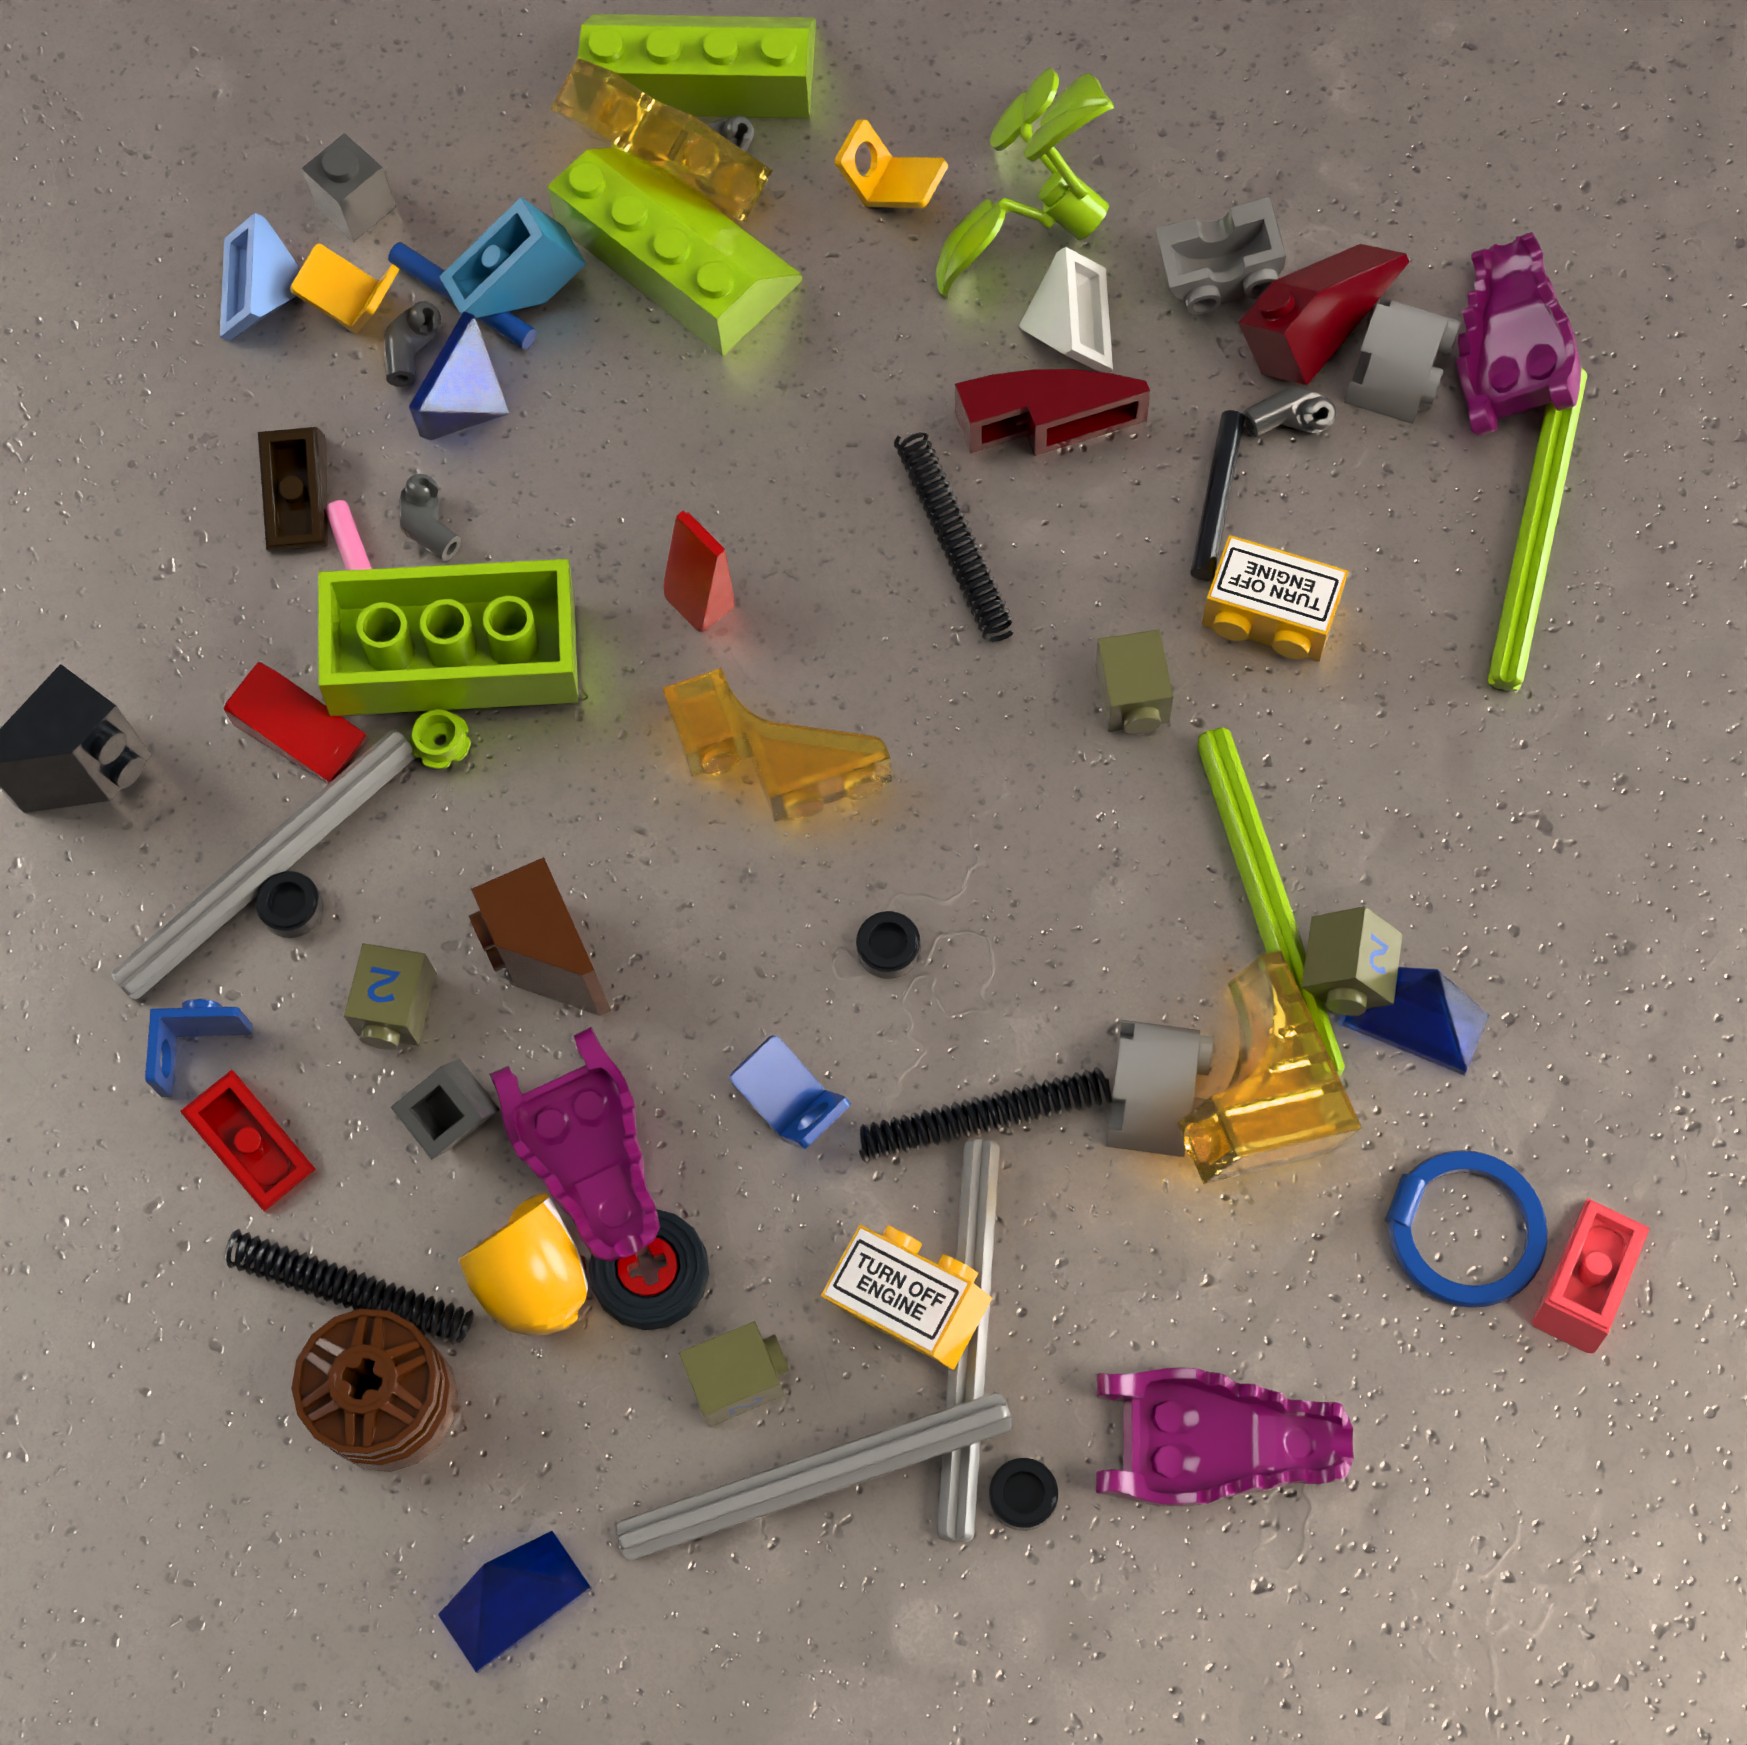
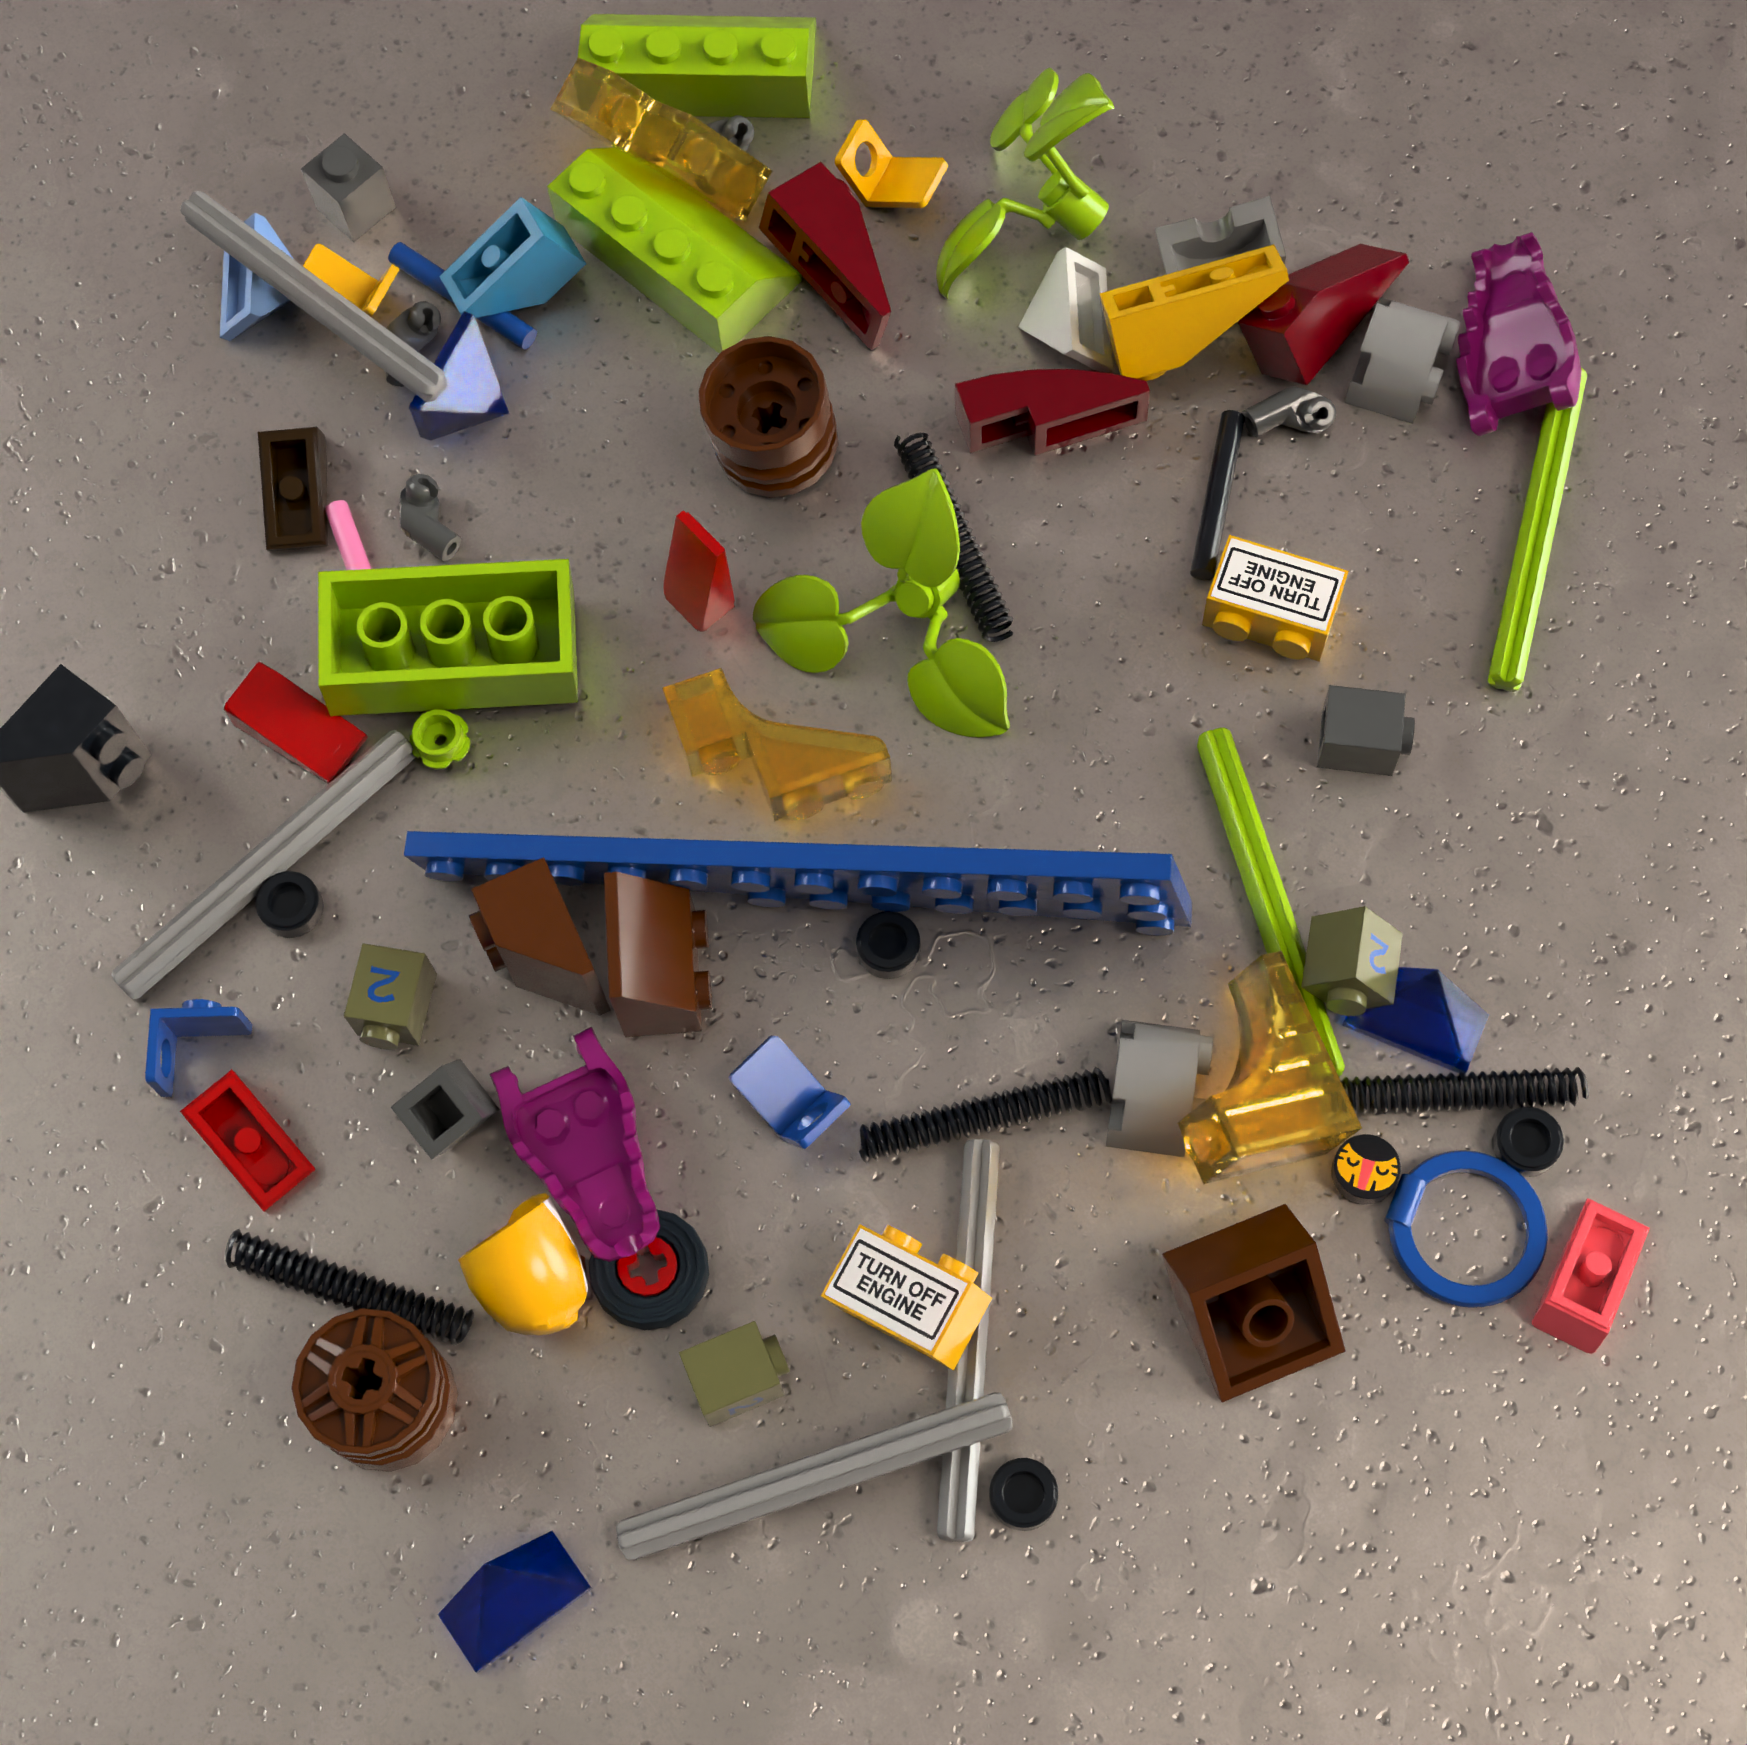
olive brick [1095,629,1173,734] -> none
magenta animal [1096,1368,1354,1506] -> none
none -> light grey axle [180,191,448,402]
none -> blue wing [404,831,1193,936]
none -> reddish brown slope [604,872,712,1037]
none -> reddish brown wheel [698,336,839,498]
none -> lime plant [753,468,1010,738]
none -> dark red slope [759,162,891,351]
none -> yellow slope [1099,244,1289,381]
none -> reddish brown slope [1162,1204,1346,1402]
none -> dark grey brick [1317,685,1415,776]
none -> black piece [1319,1067,1589,1116]
none -> tile [1331,1134,1401,1205]
none -> black tile [1493,1107,1564,1177]

